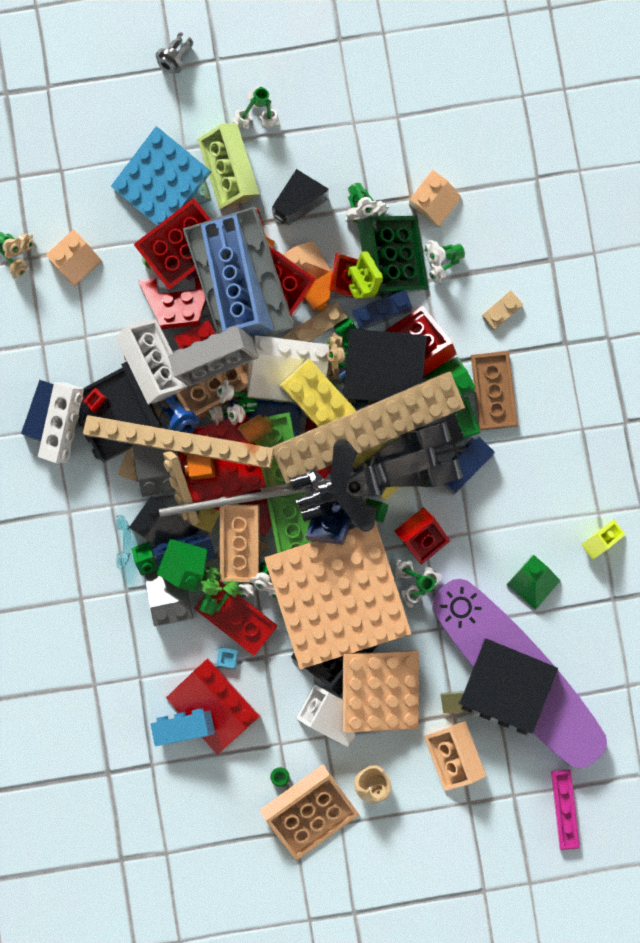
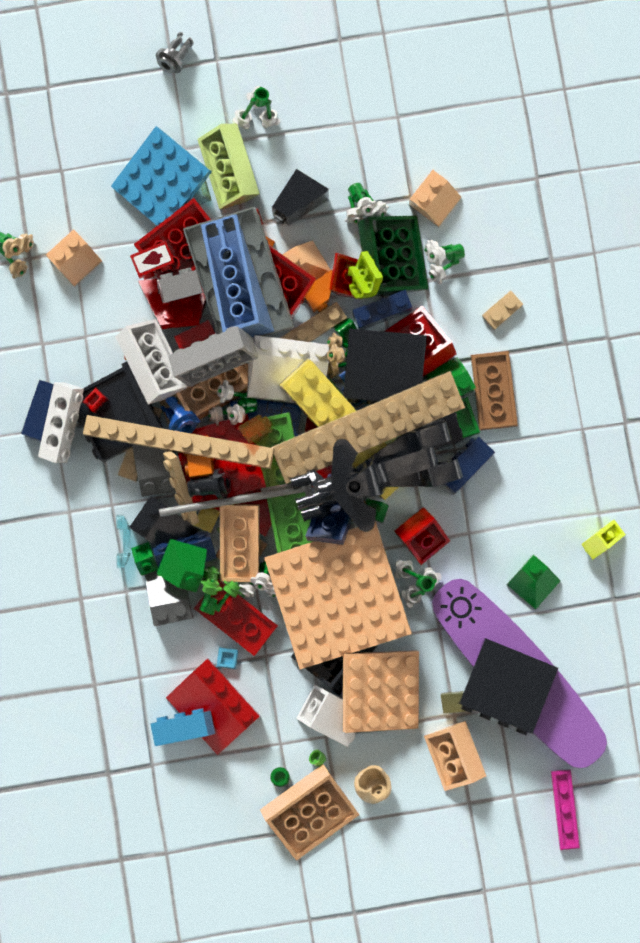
none -> brick [130,241,175,280]
none -> light grey brick [157,267,203,303]
none -> black piece [187,468,231,500]
none -> bright green hinge [309,750,326,767]

